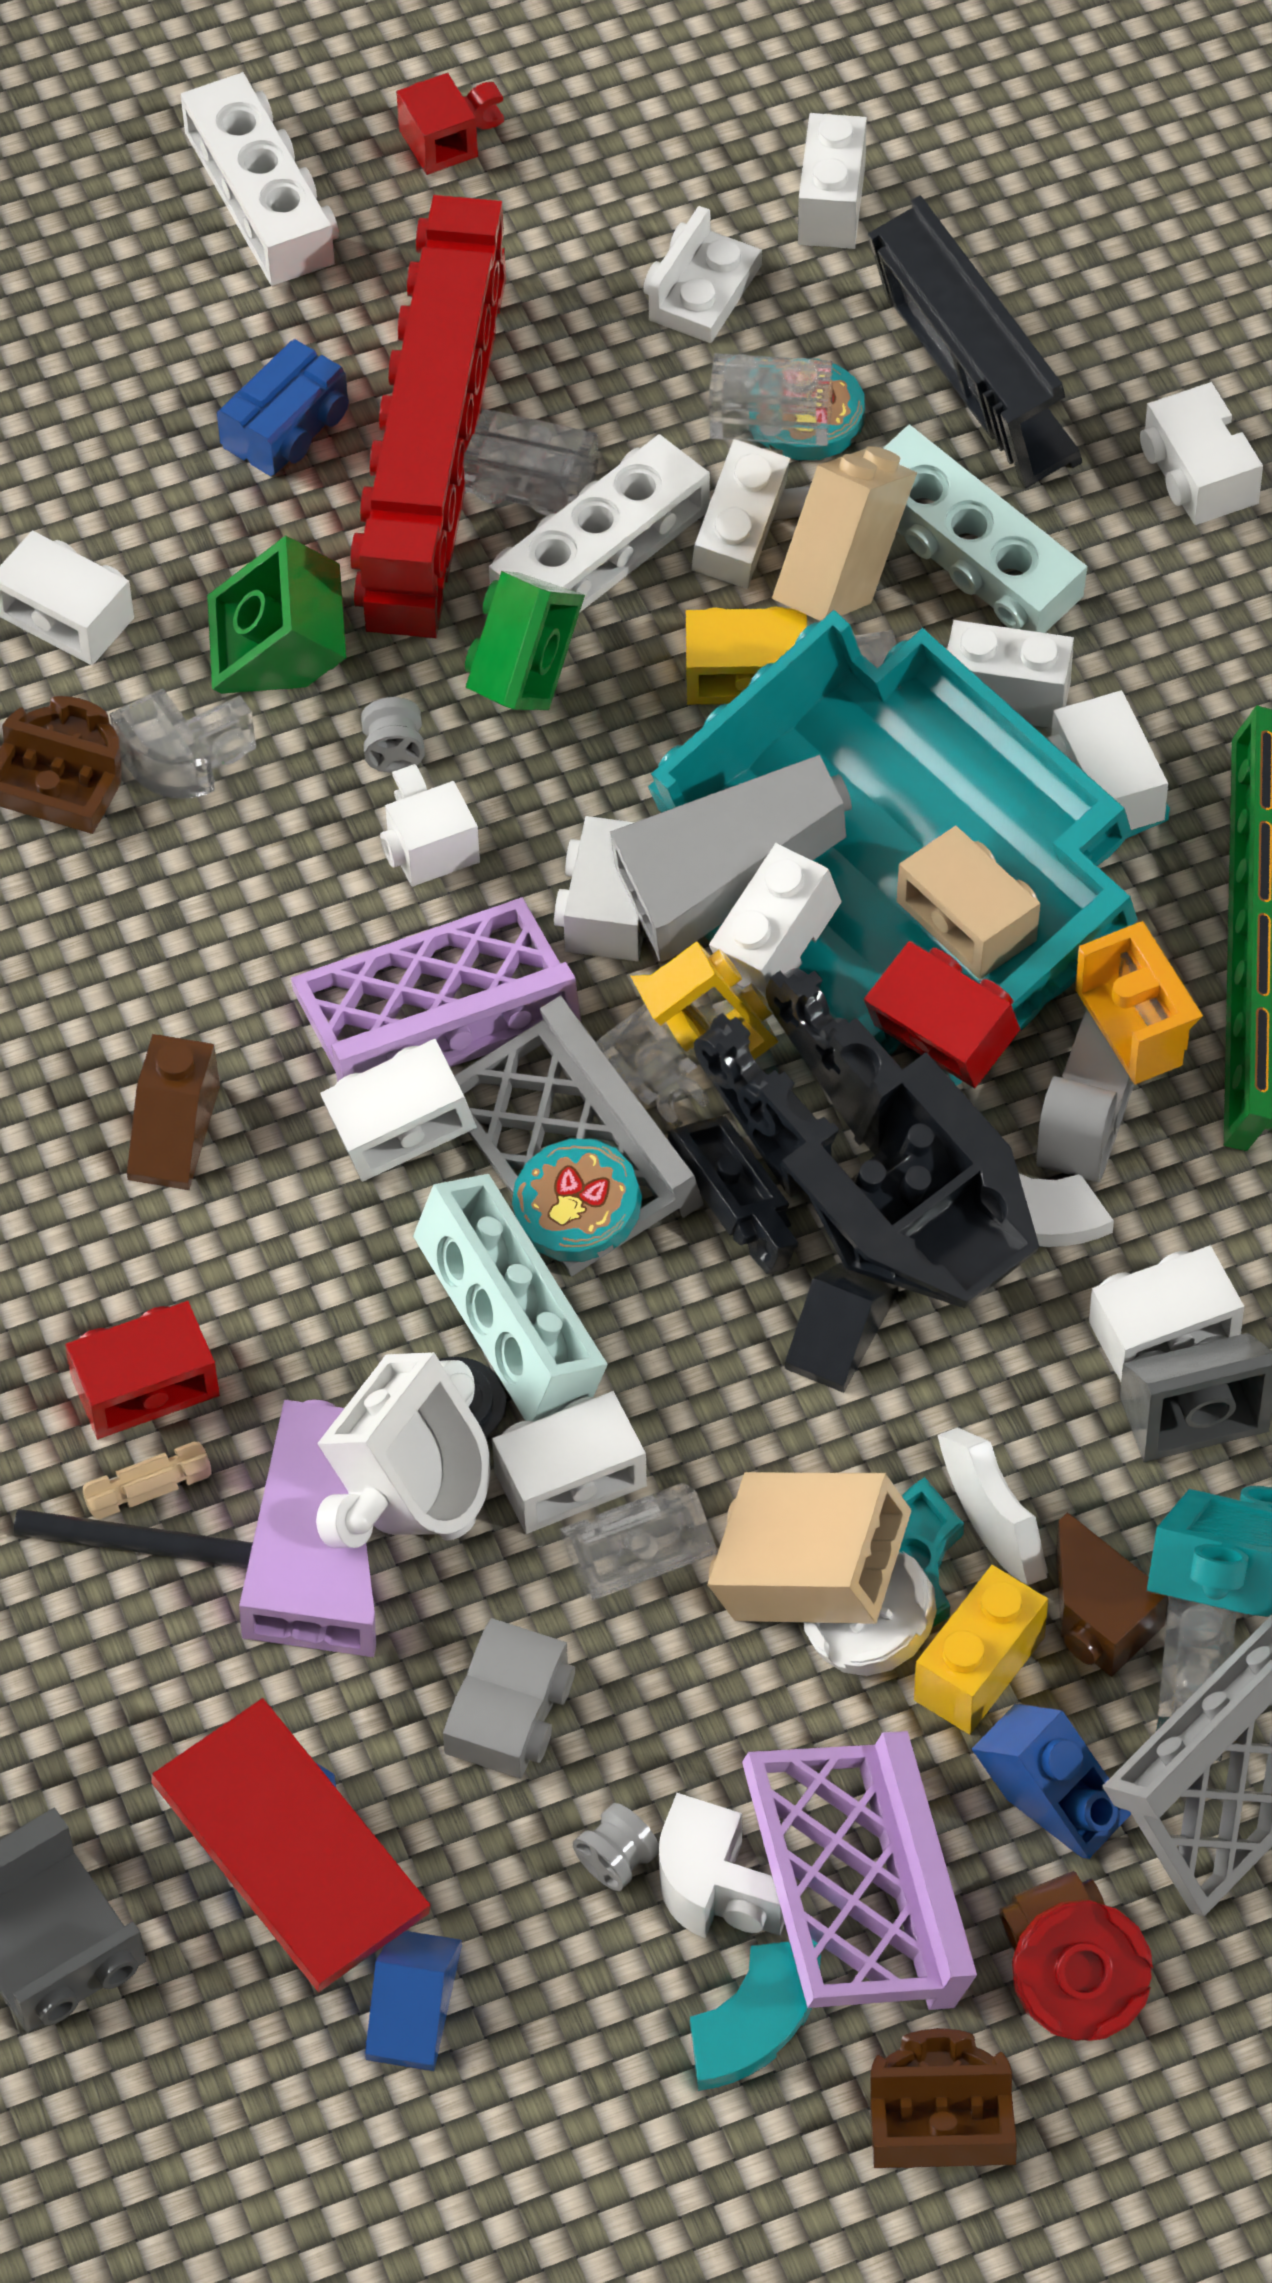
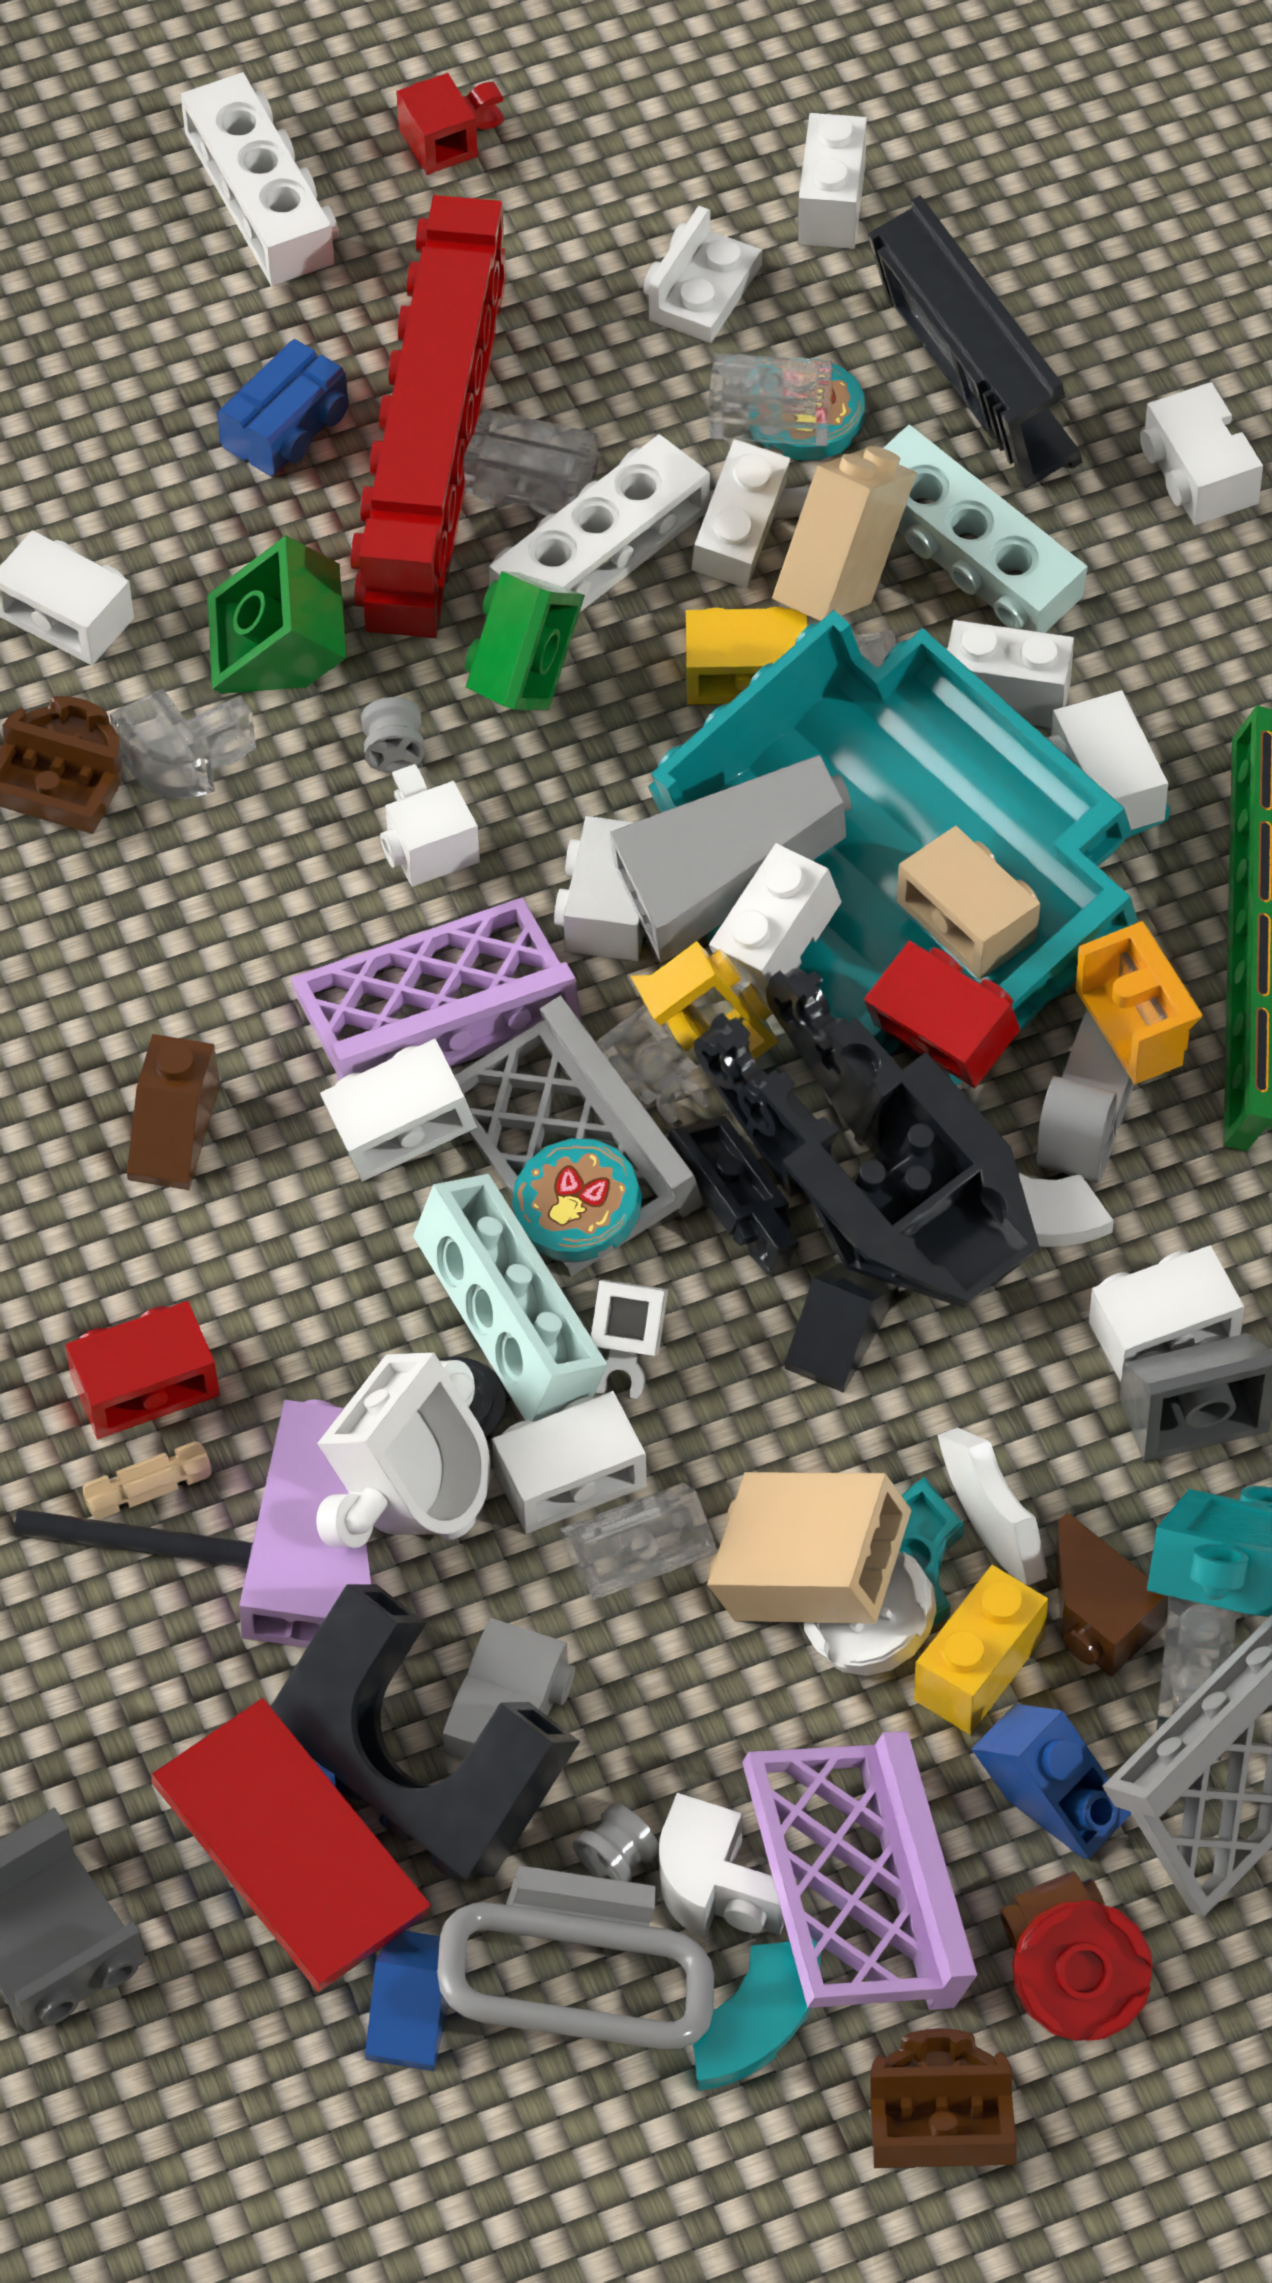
none -> black arch [270,1584,580,1881]
none -> light grey bar [437,1865,714,2049]
none -> white brick [591,1280,669,1399]

